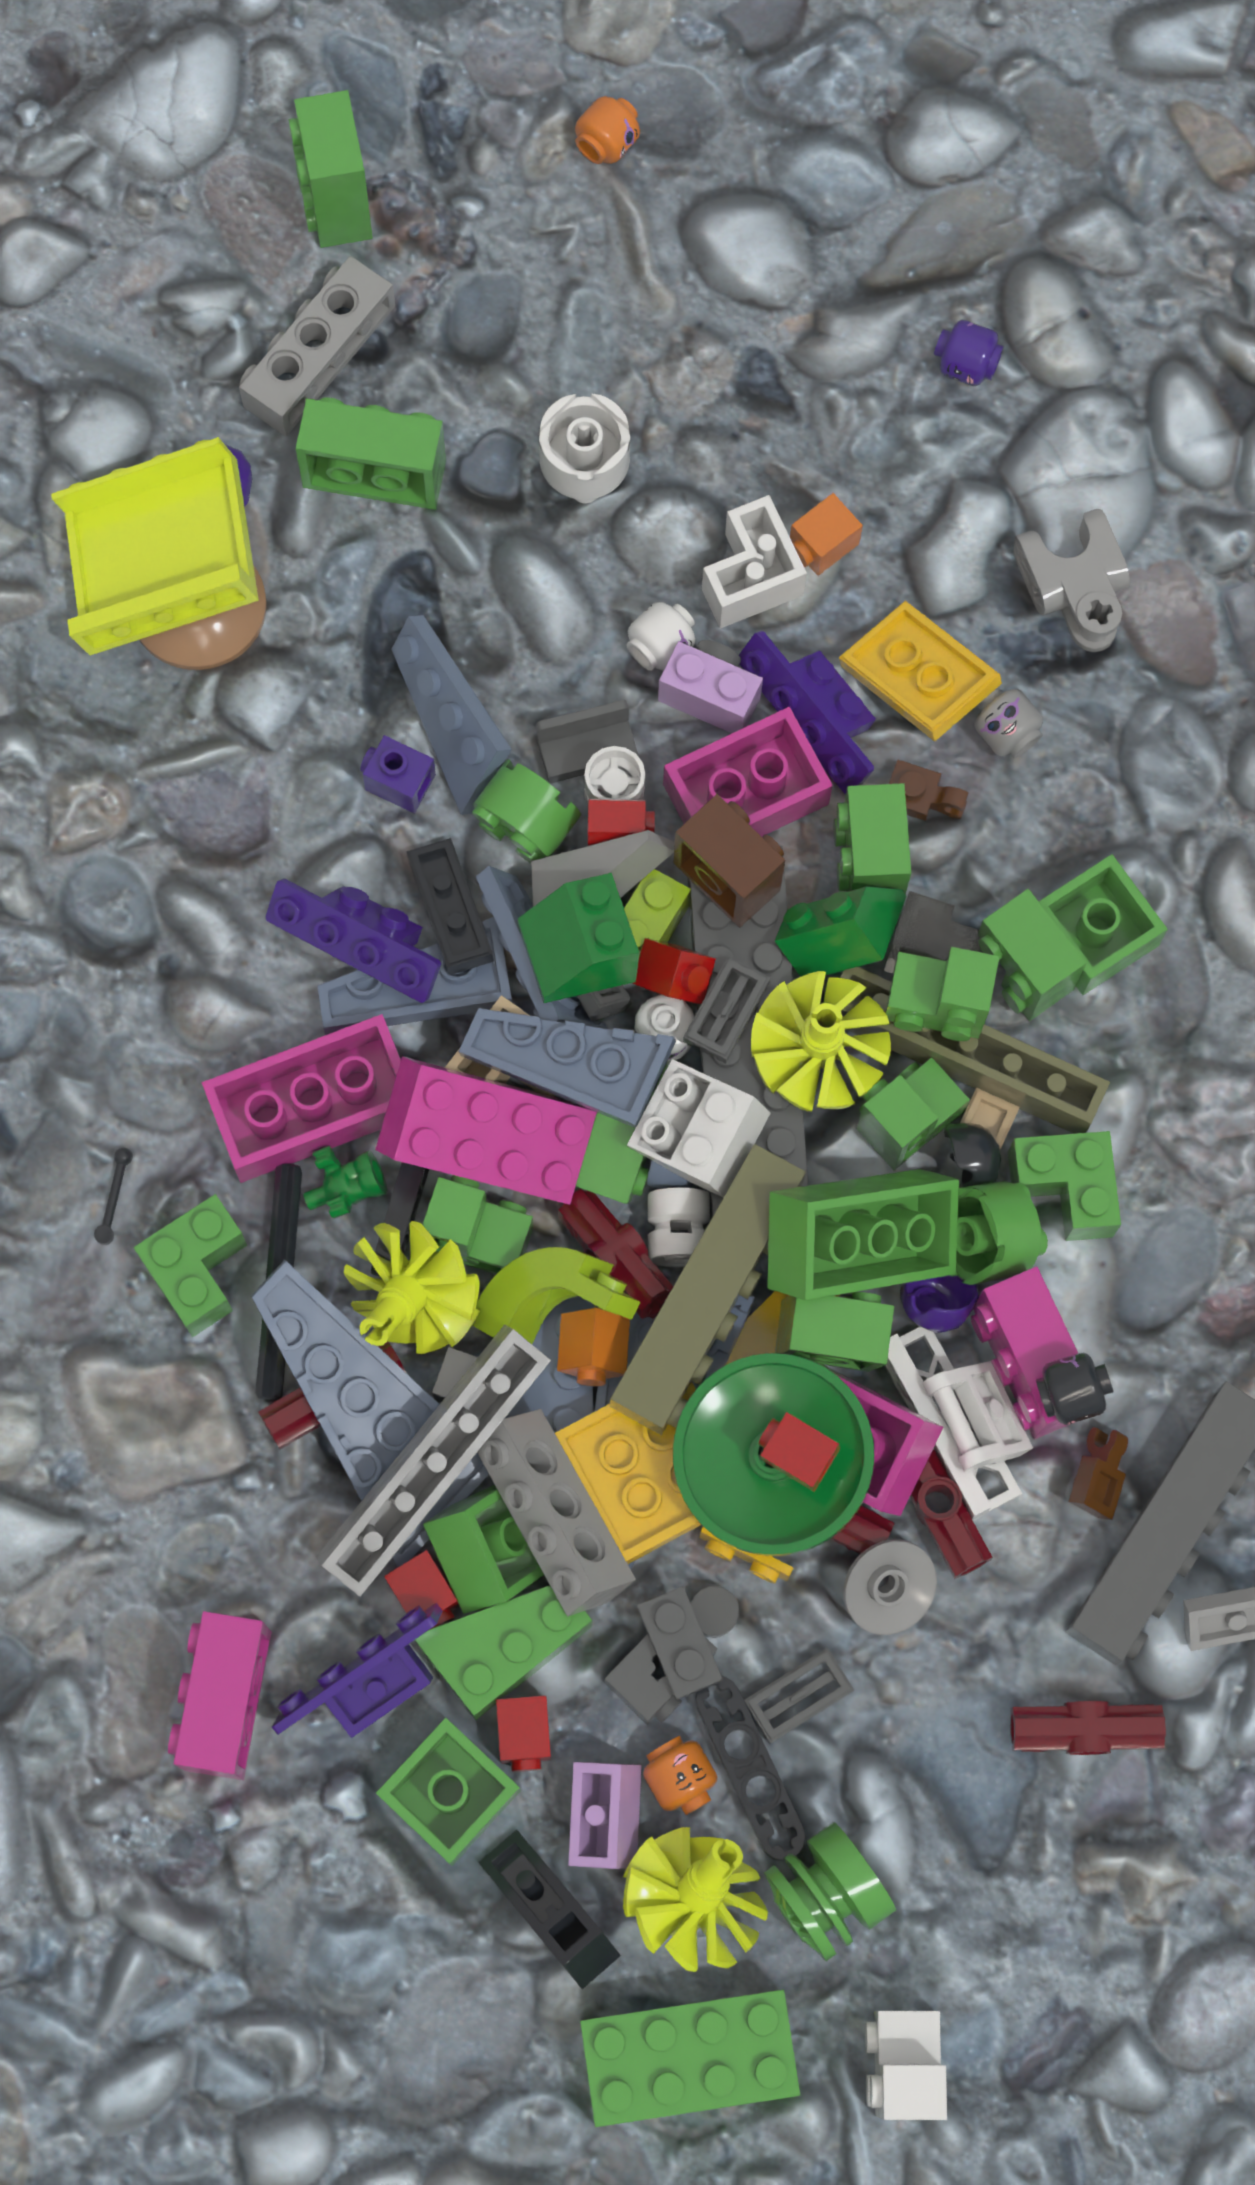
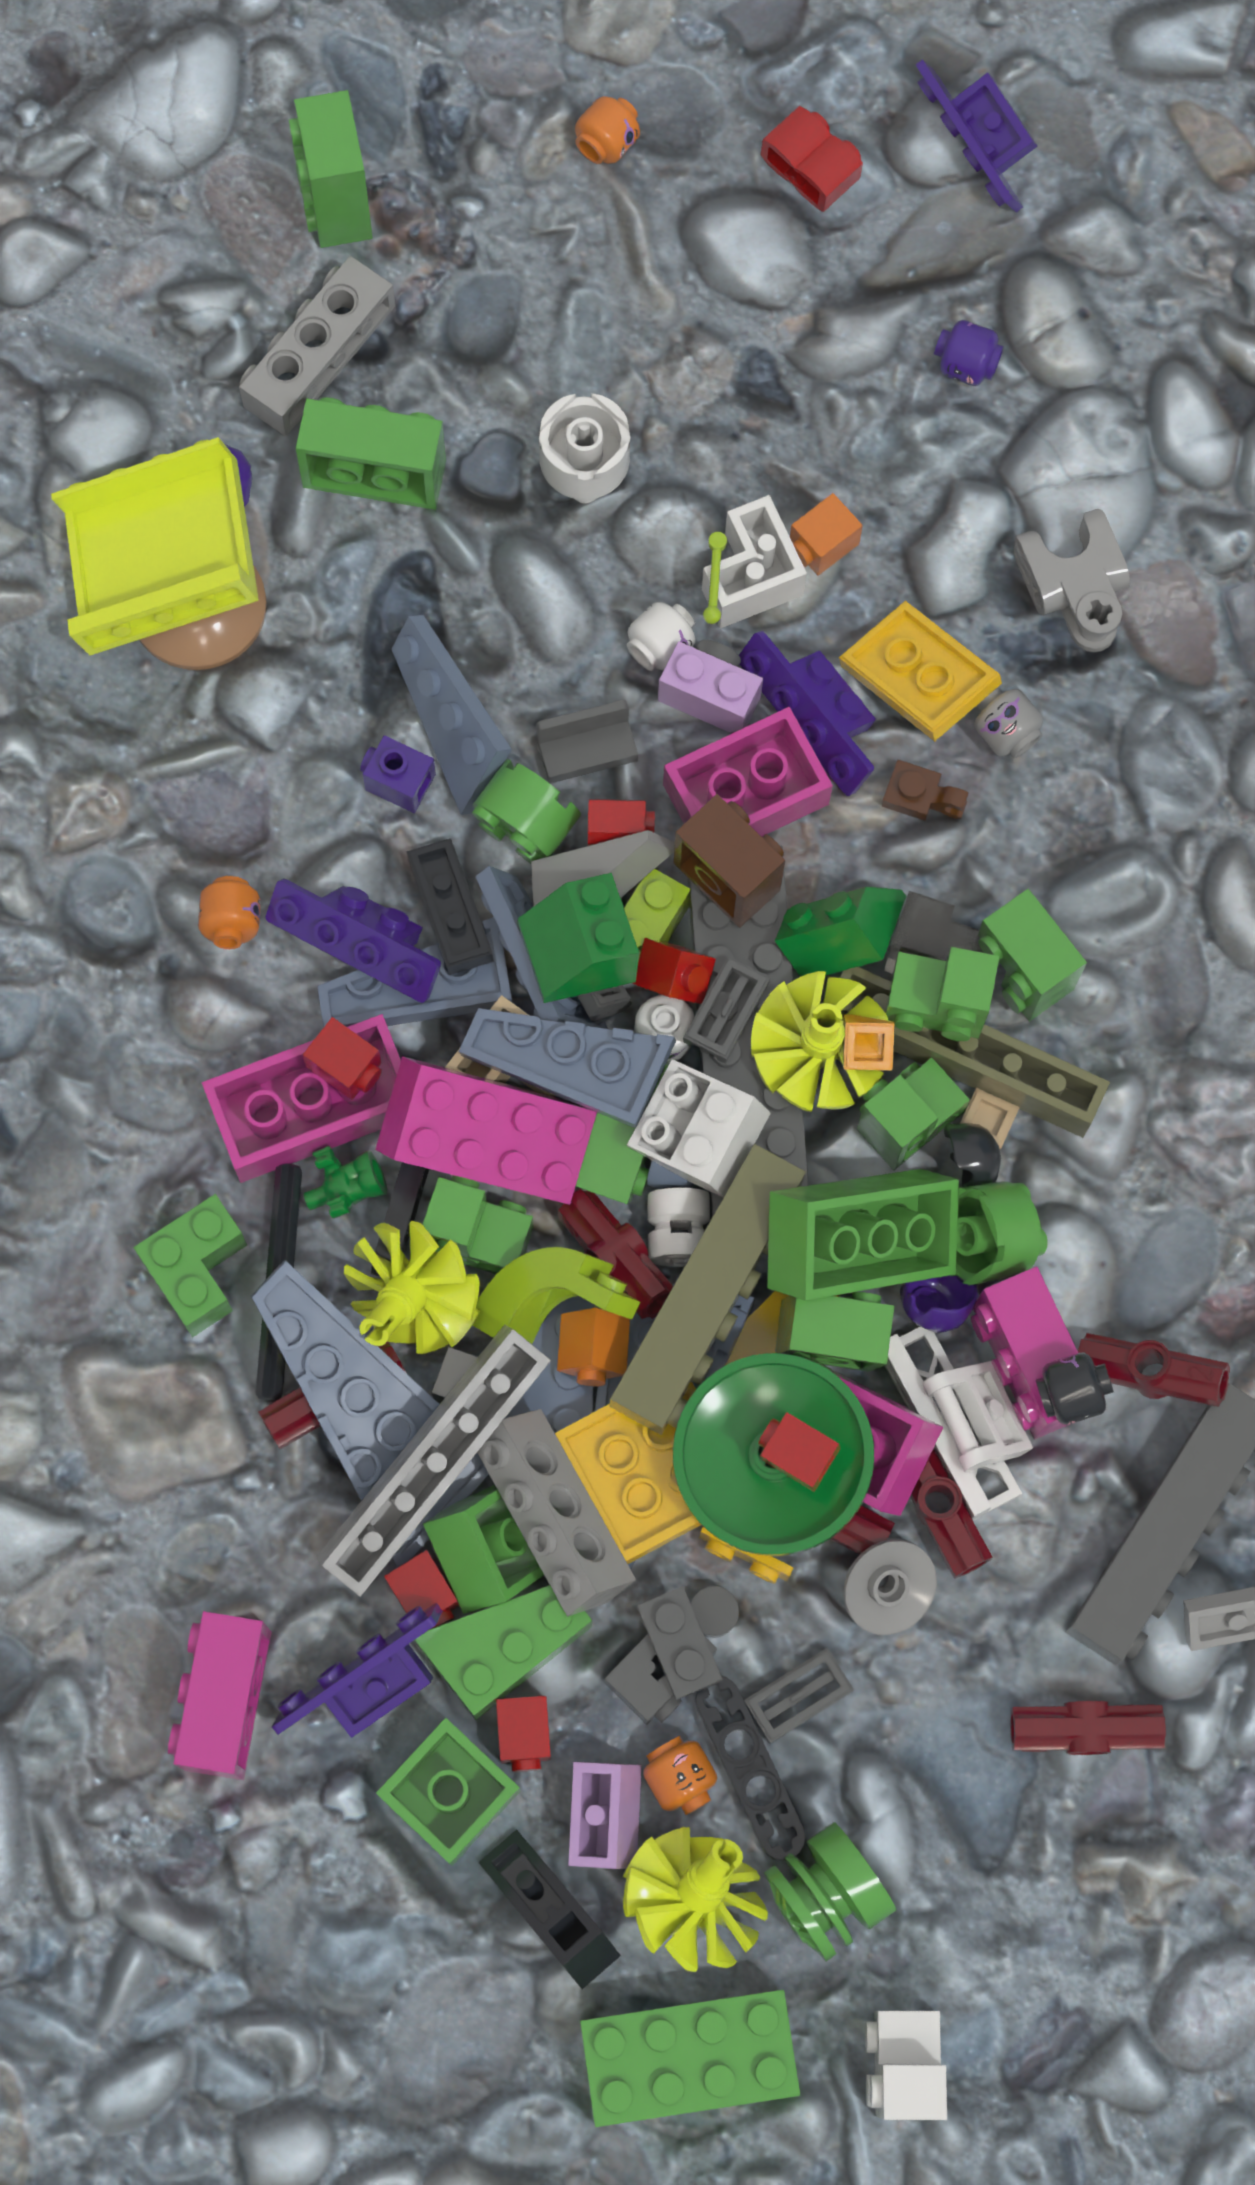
black hinge [94,1147,133,1245] -> none
white wheel [584,746,646,809] -> none
bright green brick [833,783,912,895] -> none
bright green brick [1007,1131,1121,1241] -> none
bright green brick [1039,854,1168,996] -> none
reddish brown plate [1068,1427,1128,1520] -> none
none -> orange head [198,876,261,950]
none -> red brick [302,1017,382,1100]
none -> lime hinge [703,531,727,624]
none -> red brick [760,106,863,212]
none -> light orange slope [843,1015,894,1071]
none -> dark purple bracket [915,59,1038,212]
none -> dark red piece [1078,1333,1230,1407]

